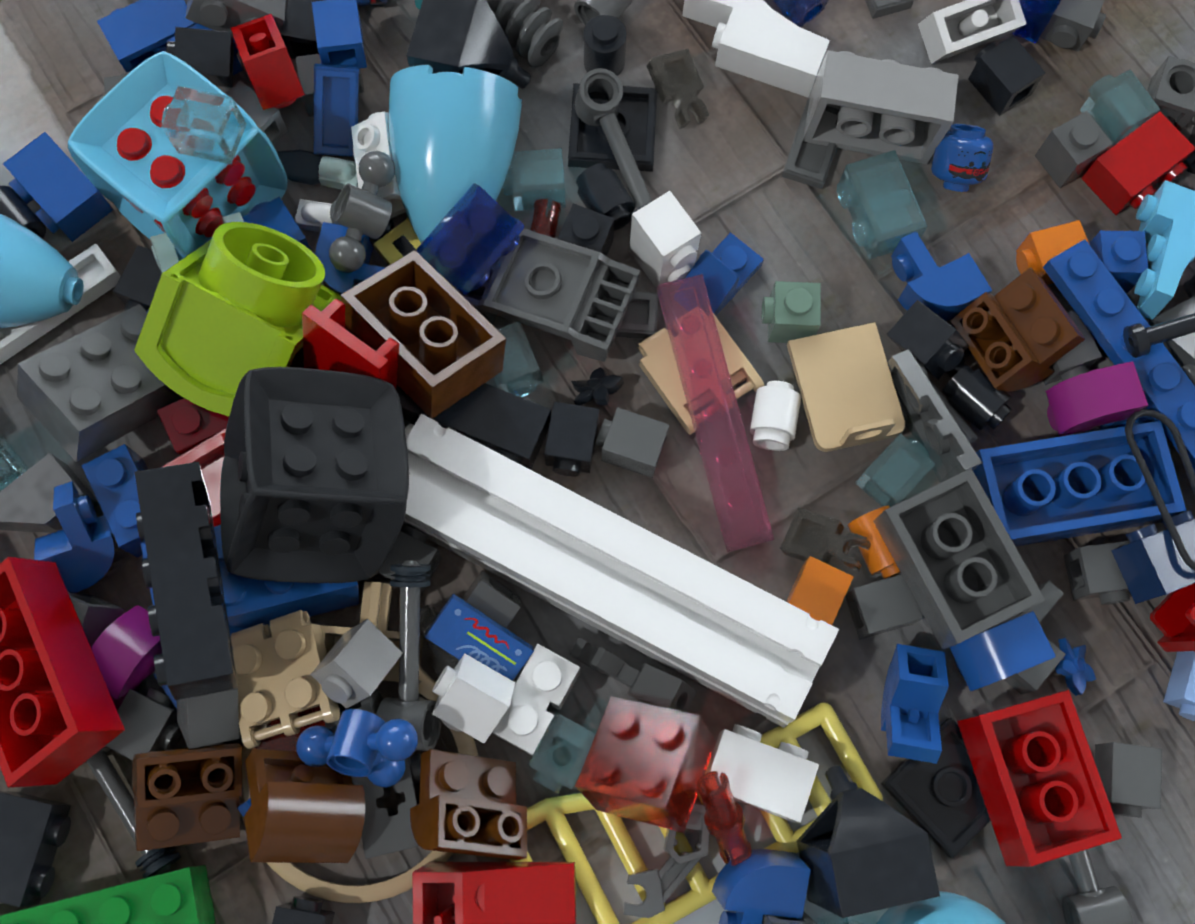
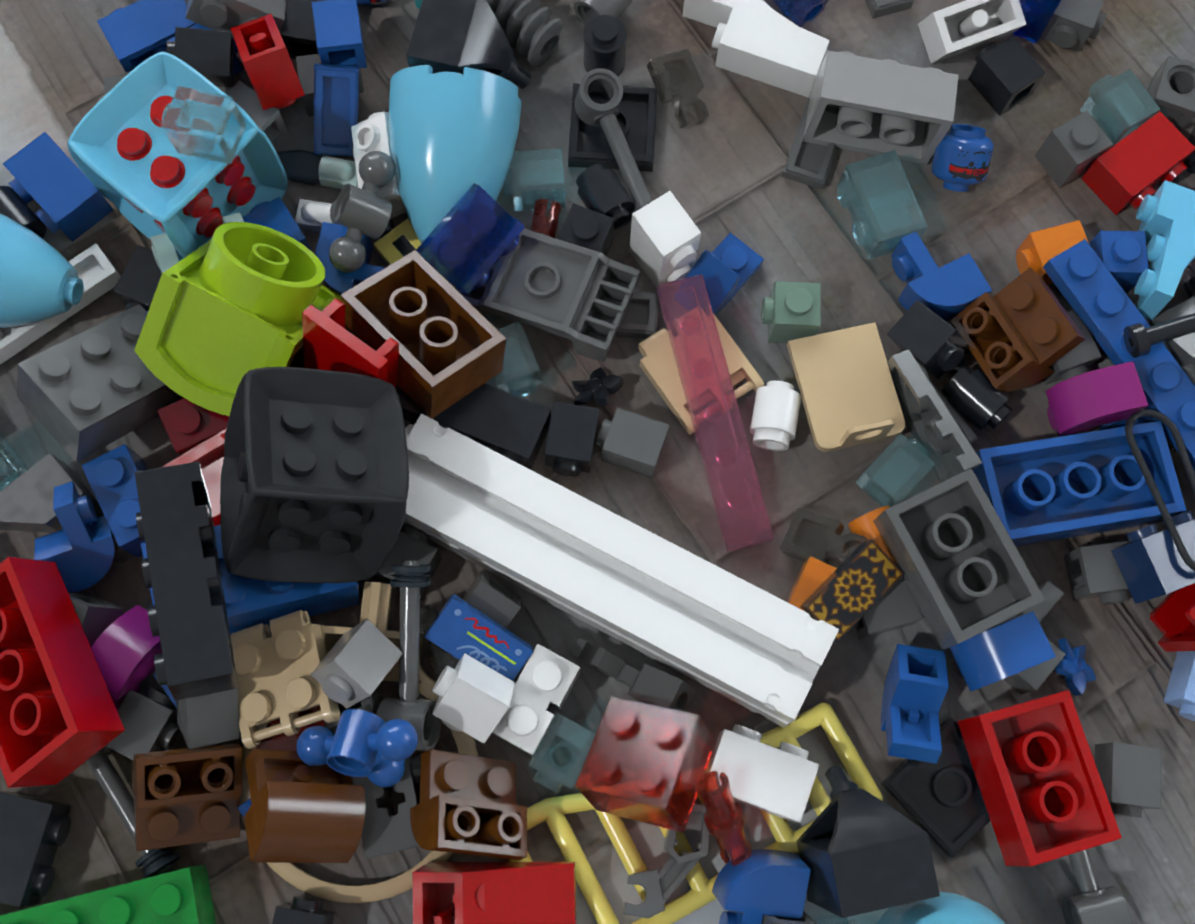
none -> tile [800,539,904,642]

